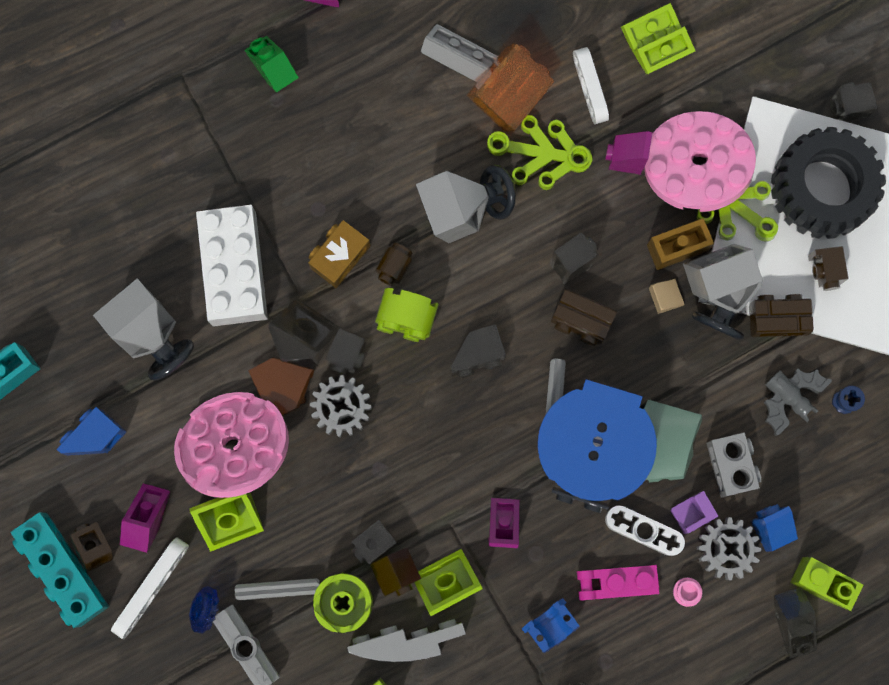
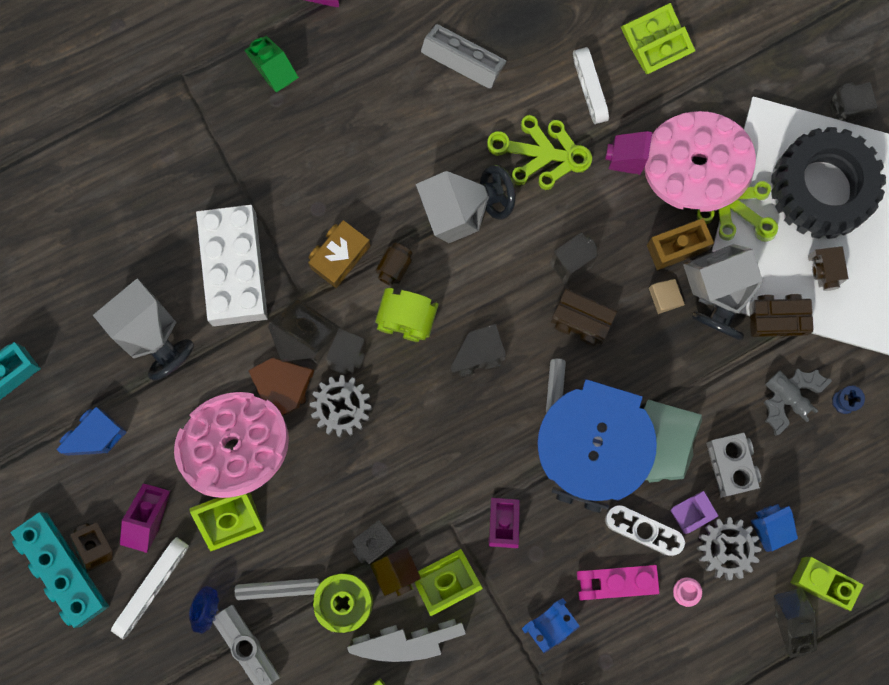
clear orange brick [467,44,555,132] -> none

